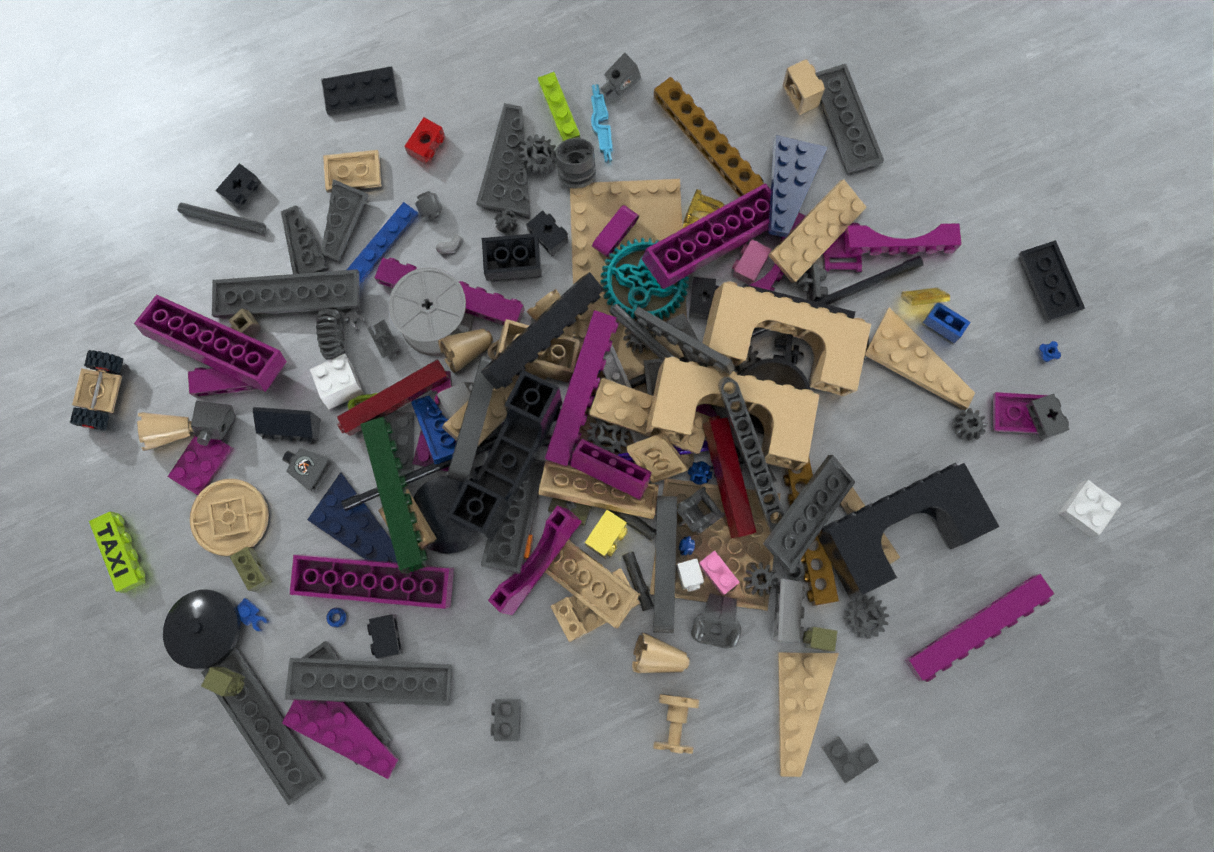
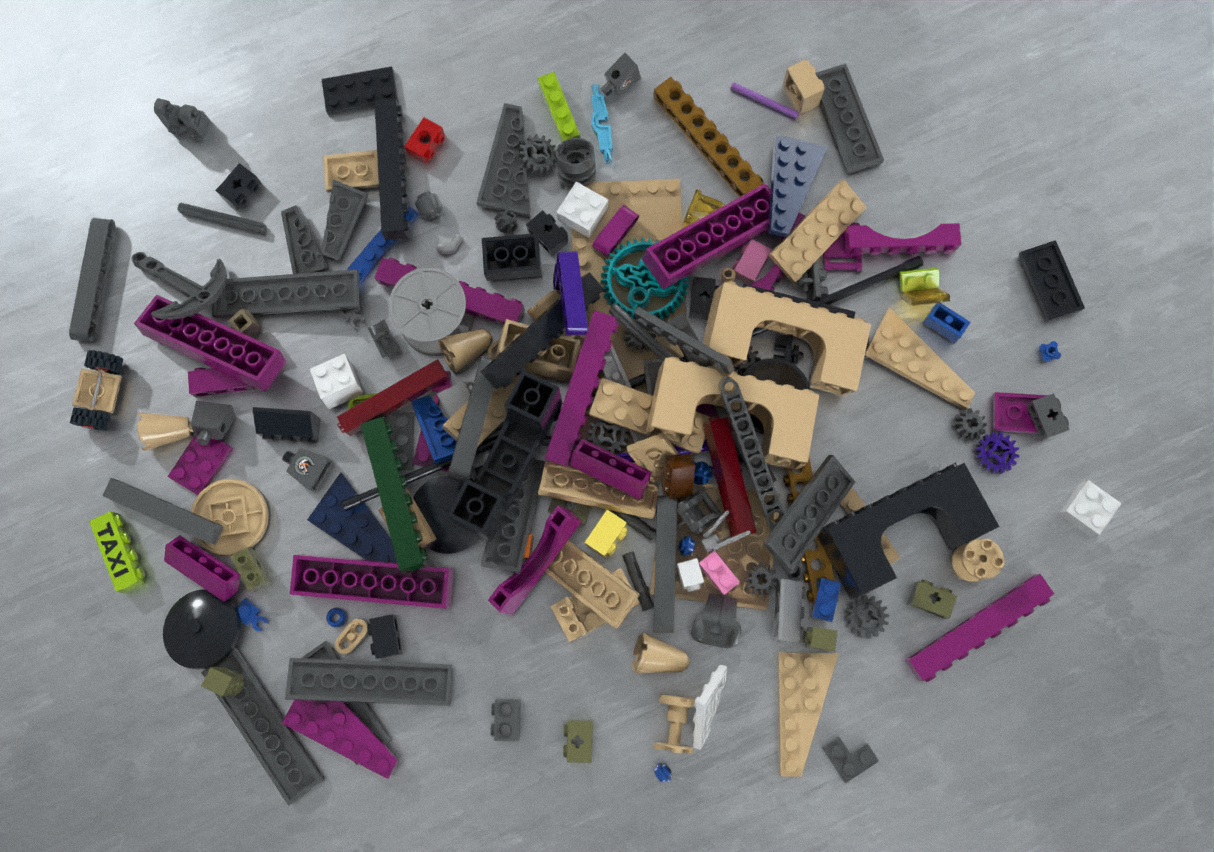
dark grey gear [316,309,345,360] -> none
none -> dark grey beam [69,218,116,342]
none -> dark grey beam [102,478,224,545]
none -> dark grey piece [131,252,227,319]
none -> dark grey brick [154,98,210,139]
none -> magenta brick [164,535,240,602]
none -> tan plate [335,619,368,654]
none -> black brick [374,98,410,241]
none -> dark purple beam [553,252,587,335]
none -> white brick [557,182,609,238]
none -> olive brick [563,720,593,763]
none -> blue plate [654,763,672,783]
none -> reddish brown brick [662,453,695,499]
none -> white plate [691,665,727,750]
none -> light grey plant [701,510,751,554]
none -> tan pin [721,268,736,283]
none -> medium lavender bar [730,82,799,119]
none -> blue plate [812,578,841,622]
none -> lime plate [900,267,939,292]
none -> olive brick [907,580,957,619]
none -> tan piece [950,539,1005,582]
none -> dark purple gear [975,432,1020,474]

